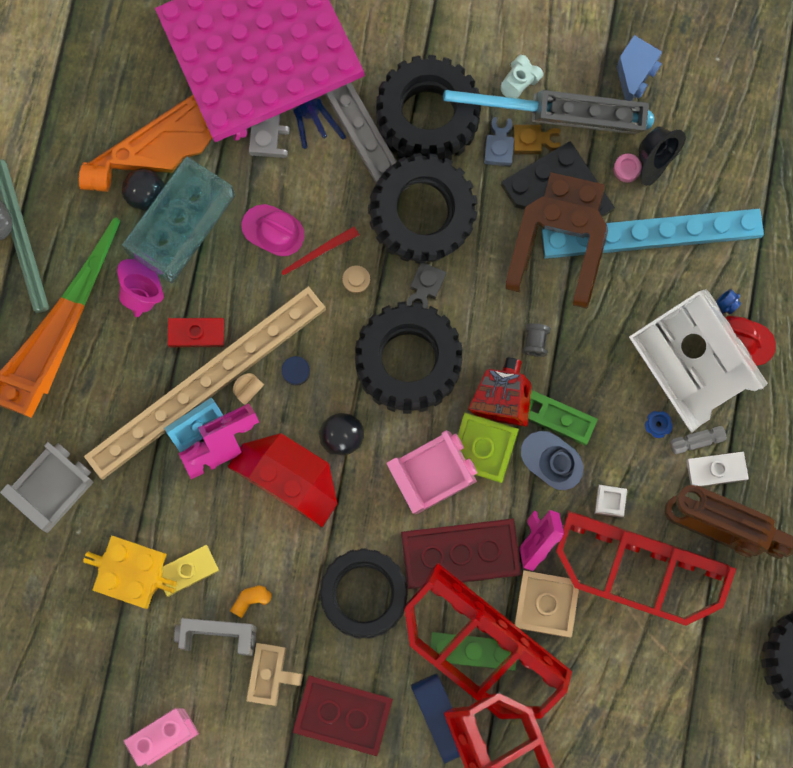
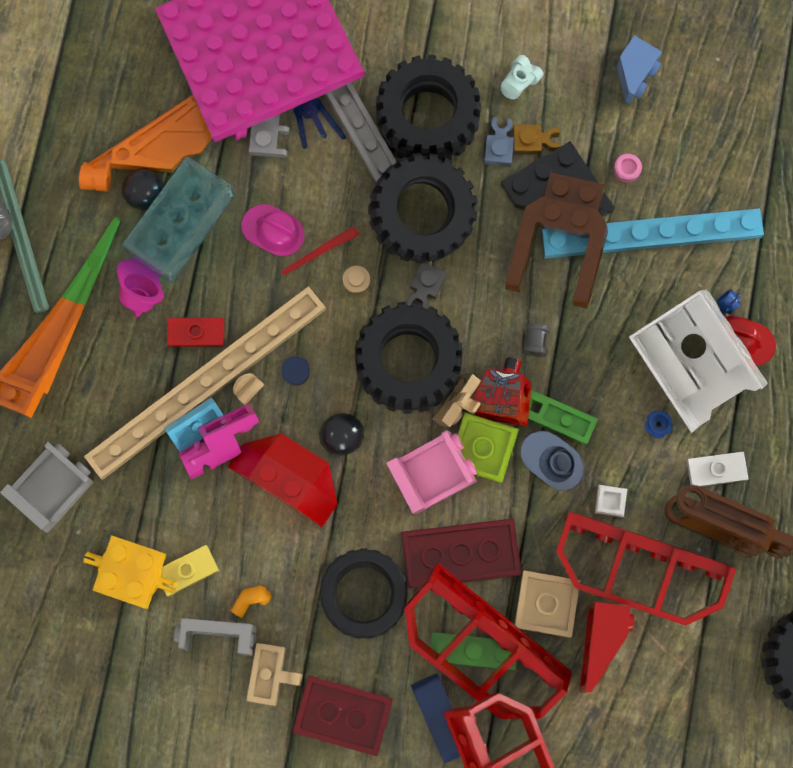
bright pink panel [124,708,199,766] -> none
dark grey piece [443,90,654,134] -> none
dark pink plate [519,510,564,571] -> none
black piece [639,127,686,186] -> none
light grey axle [671,426,727,454] -> none
none -> tan plate [432,374,481,427]
none -> red slope [579,602,634,693]

